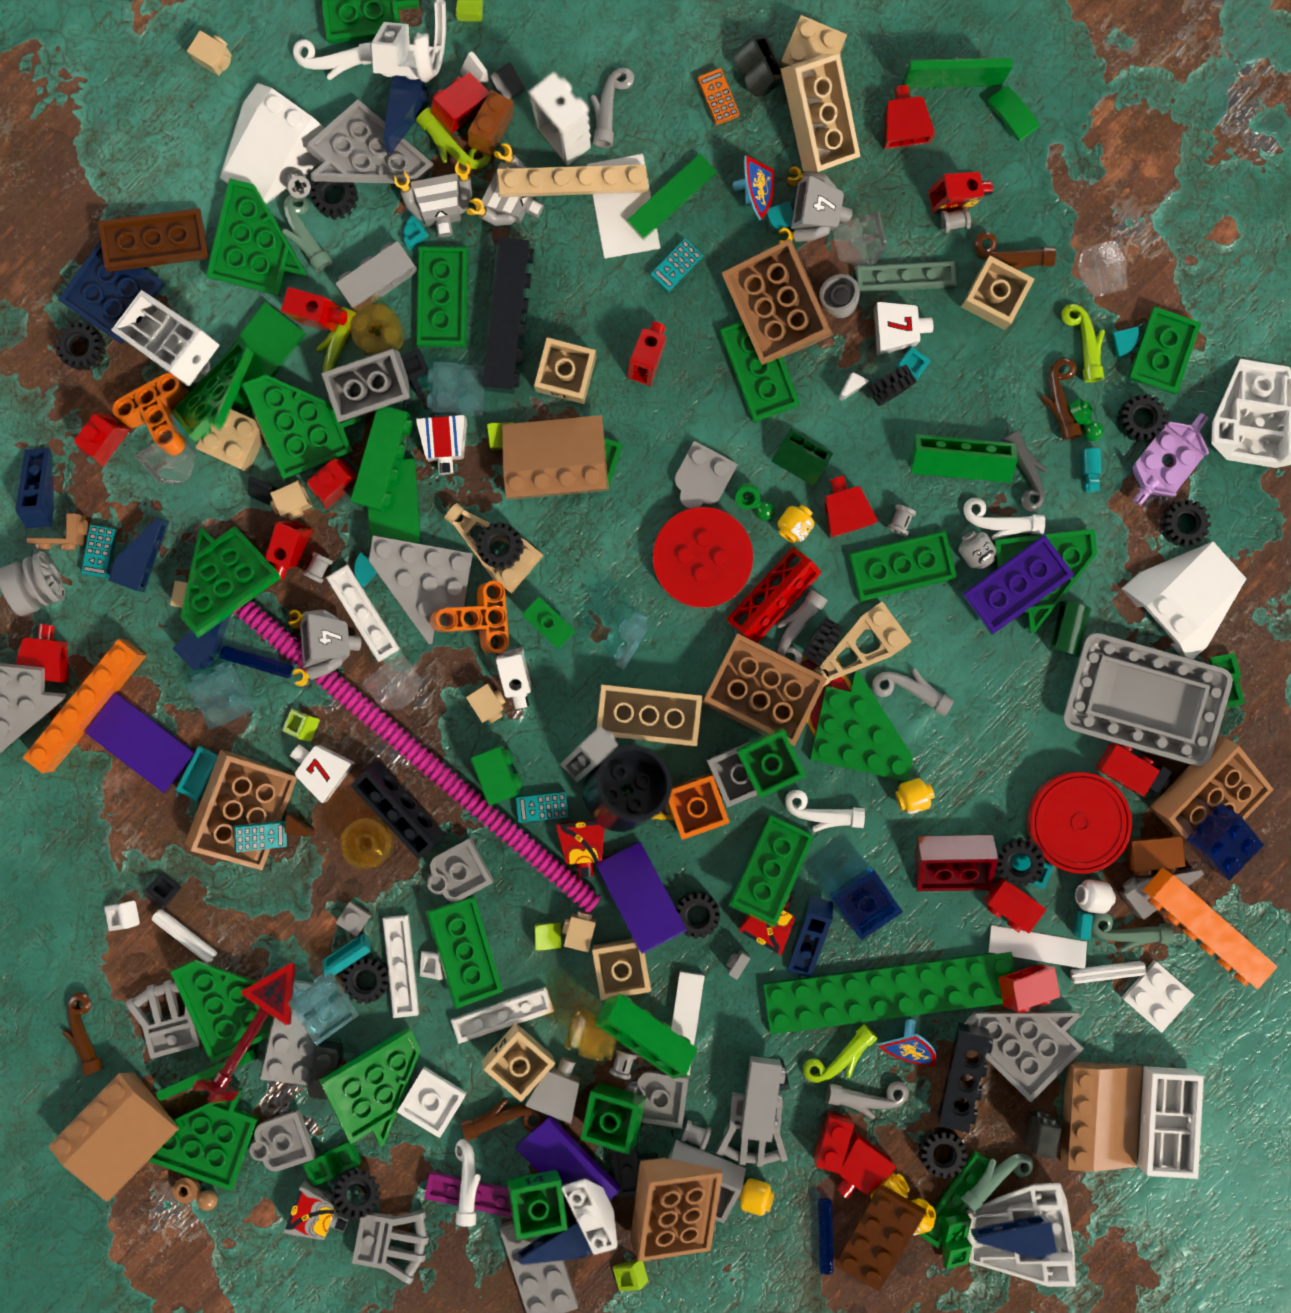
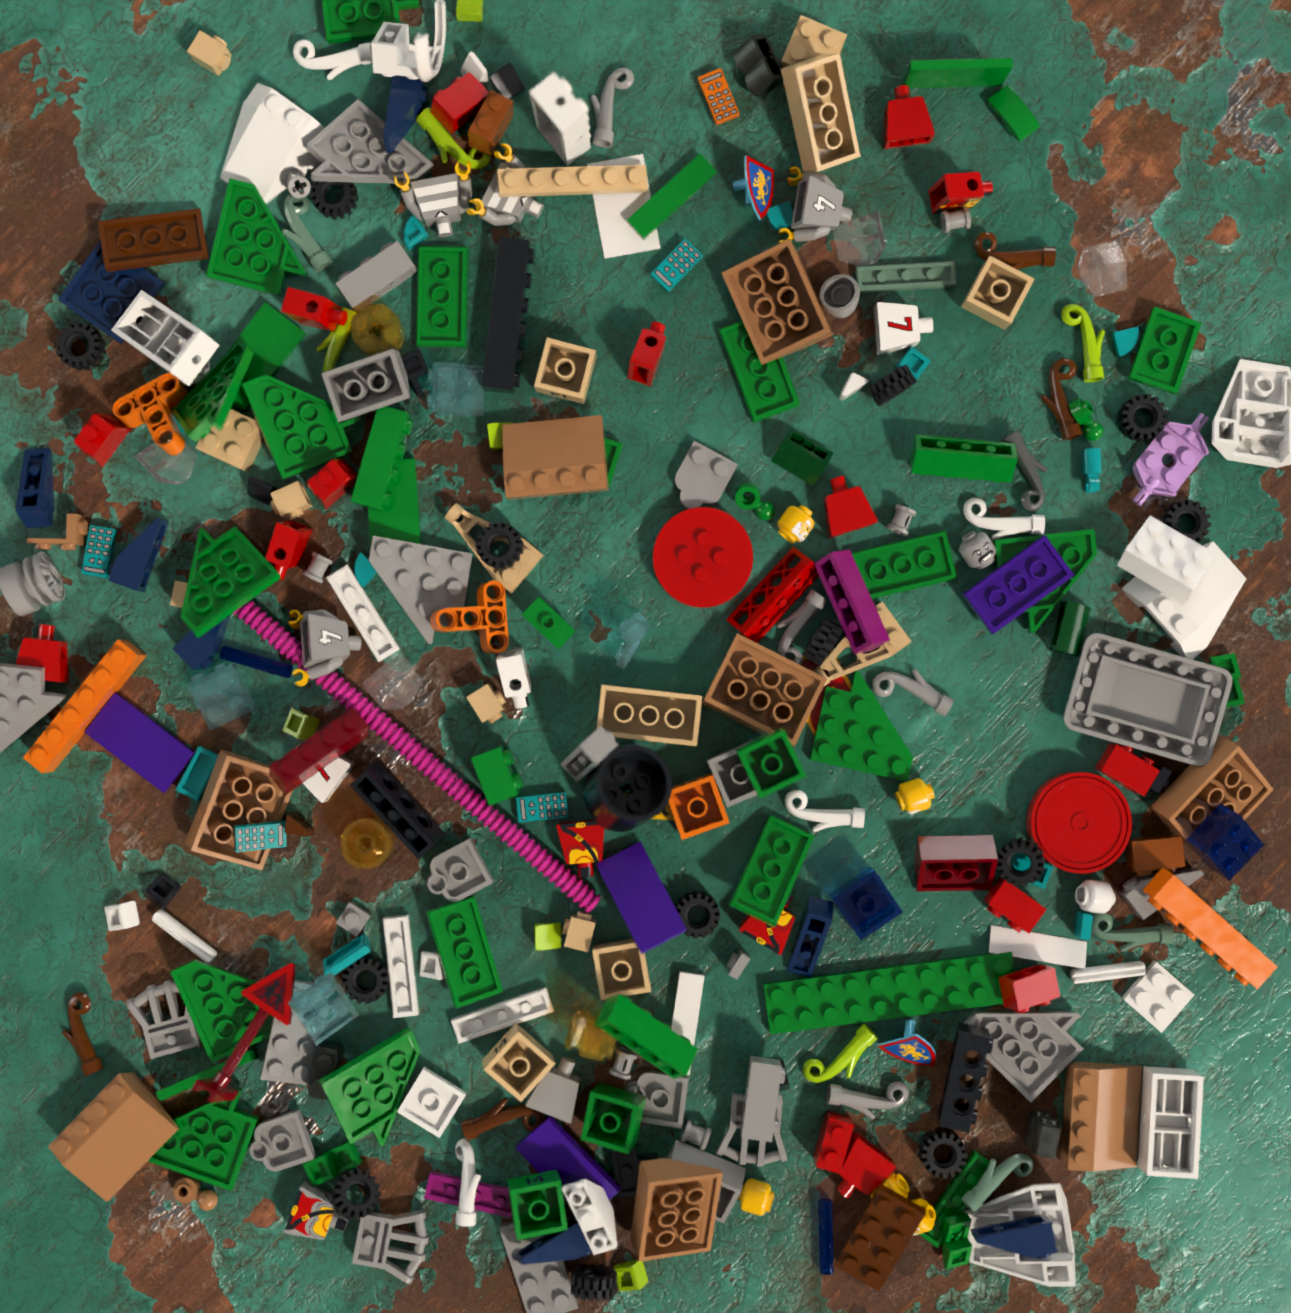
torso [416,415,467,475] -> none
none -> dark red brick [269,707,369,795]
none -> black tyre [571,1264,617,1301]
none -> magenta brick [814,550,890,655]
none -> white brick [1117,516,1218,605]

